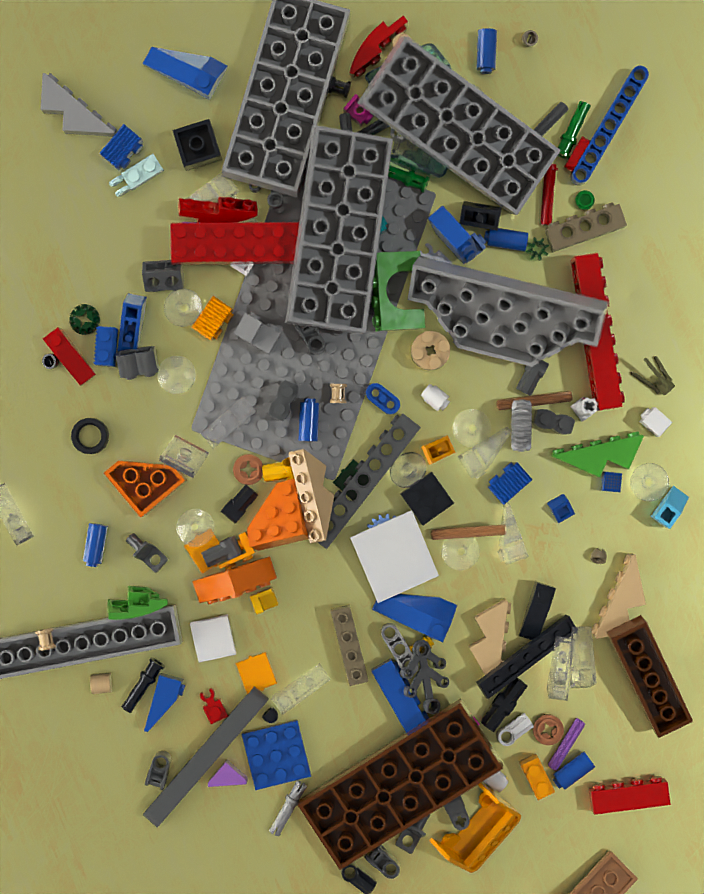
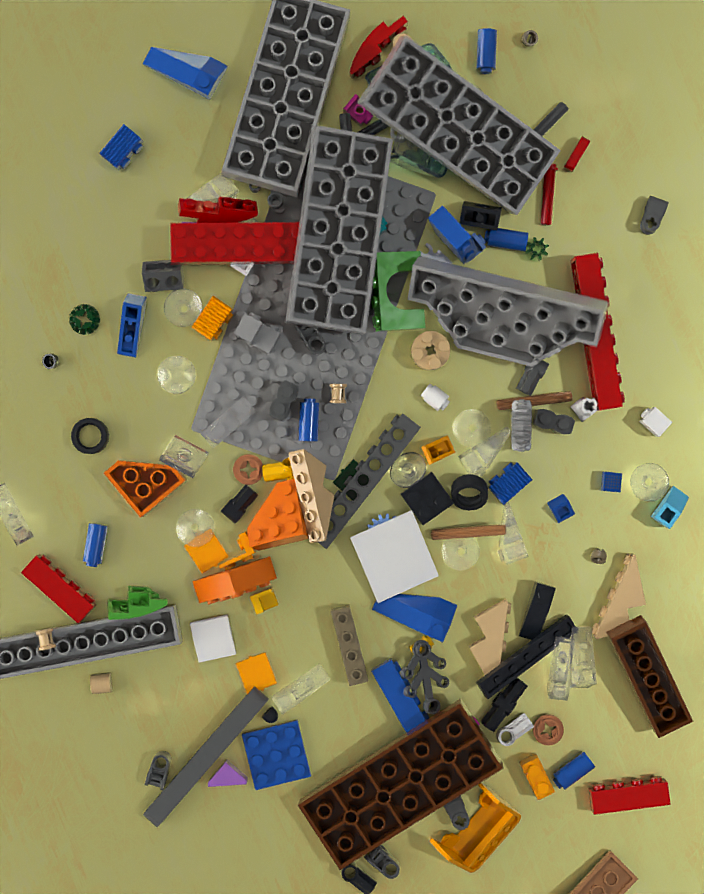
light grey slope [41,73,117,137] -> none
red slope [43,327,96,386] -> none
blue brick [93,326,118,367] -> none
light aqua hinge [109,154,164,197] -> none
dark grey brick [116,346,159,380] -> none
black pin [121,657,165,713] -> none
dark grey bracket [126,533,168,573] -> none
blue slope [144,673,185,732] -> none
black brick [172,119,223,171] -> none
red plate [200,687,229,724] -> none
dark grey piece [201,535,243,568] -> none
light grey pin [269,780,307,836] -> none
black bush [328,76,351,99] -> none
blue plate [366,383,400,414] -> none
light grey beam [381,623,419,675] -> none
green pin [388,165,430,193] -> none
dark grey bracket [395,815,430,854] -> none
white brick [483,771,509,793] -> none
dark tan brick [545,202,627,253] -> none
medium lavender axle [548,718,585,771] -> none
bright green slope [551,431,644,477] -> none
green pin [557,101,591,160] -> none
blue beam [571,66,649,186] -> none
green plate [575,190,595,210] -> none
olive plant [631,356,675,395] -> none
none -> red brick [21,554,96,624]
none -> black tyre [451,474,488,511]
none -> dark grey piece [640,195,669,235]

